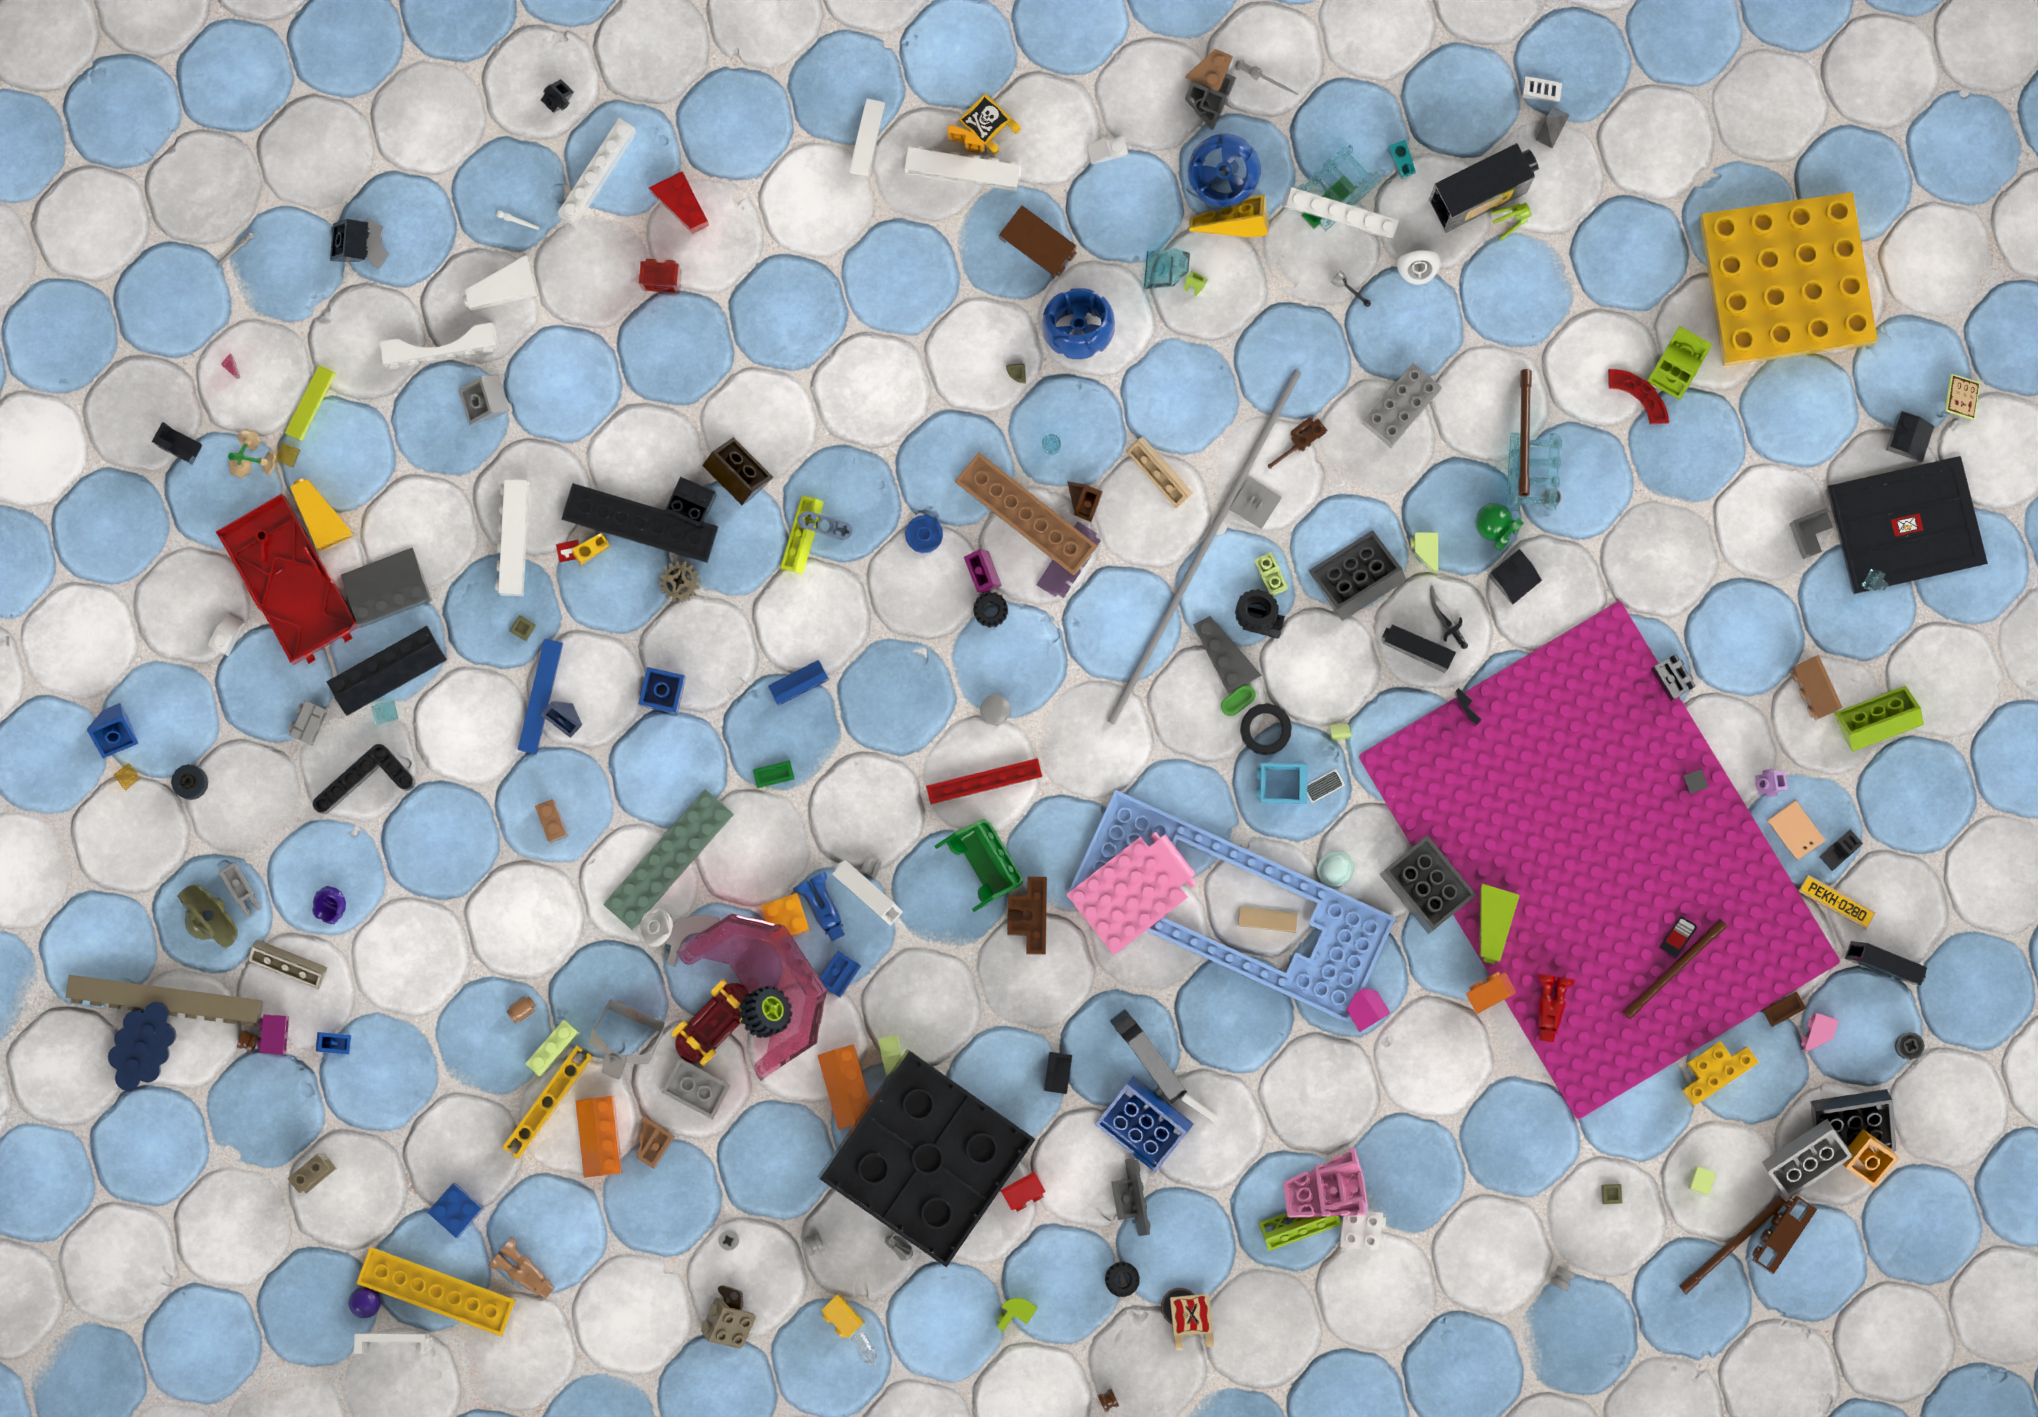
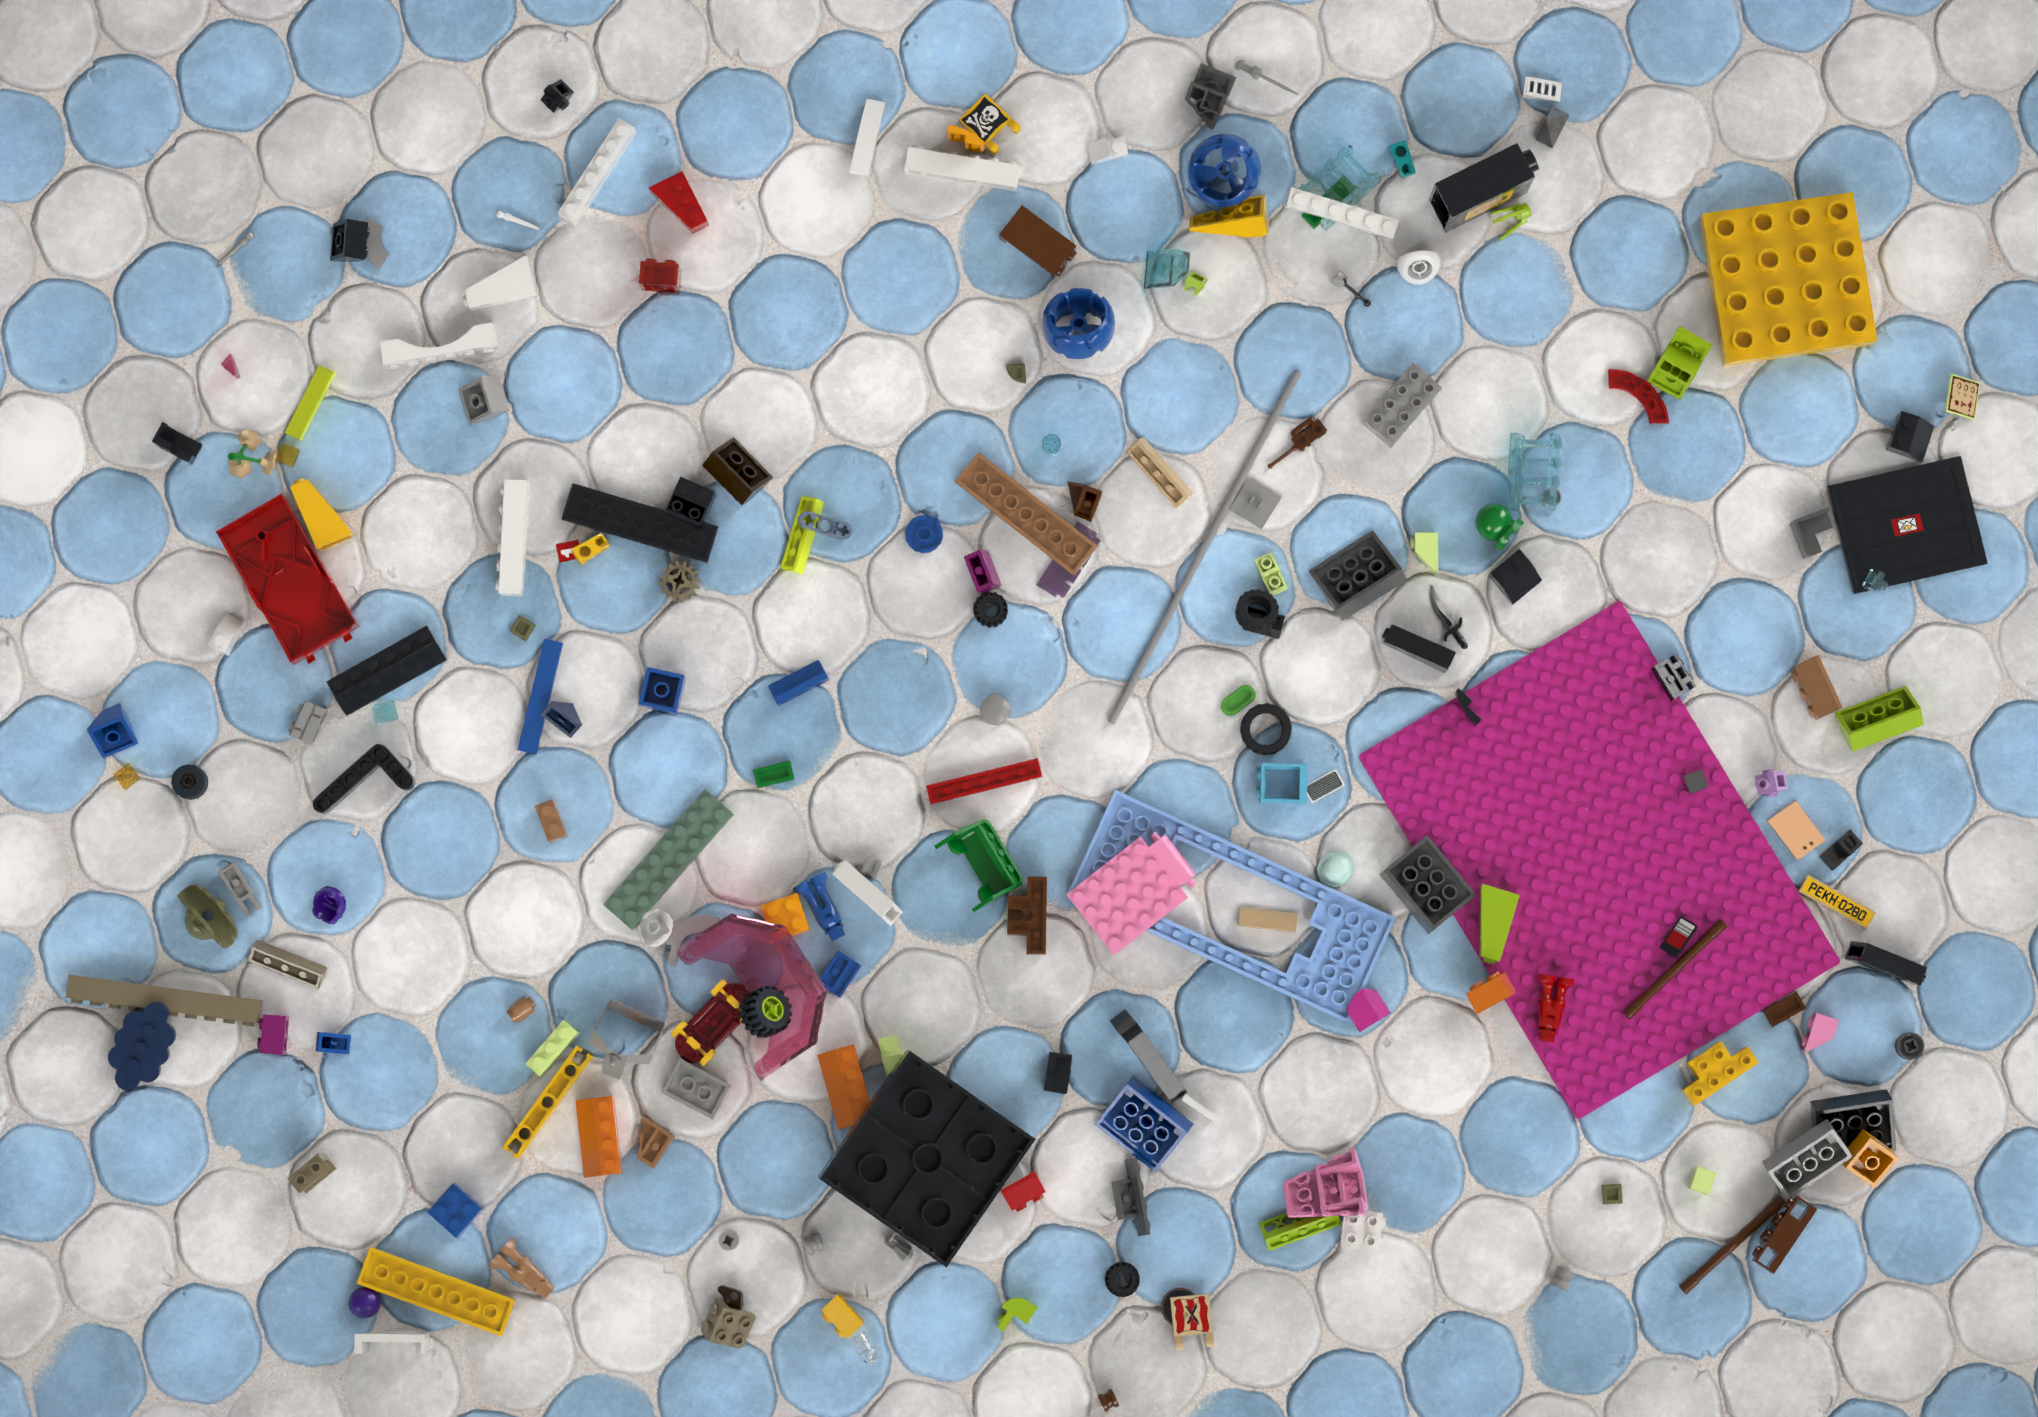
reddish brown wheel [237,1030,259,1053] -> none
dark grey slope [341,547,433,628] -> none
medium nougat wing [1185,49,1233,92] -> none
dark grey wing [1193,616,1262,693] -> none
yellowish green slope [1330,724,1351,740] -> none
reddish brown piece [1518,369,1532,497] -> none

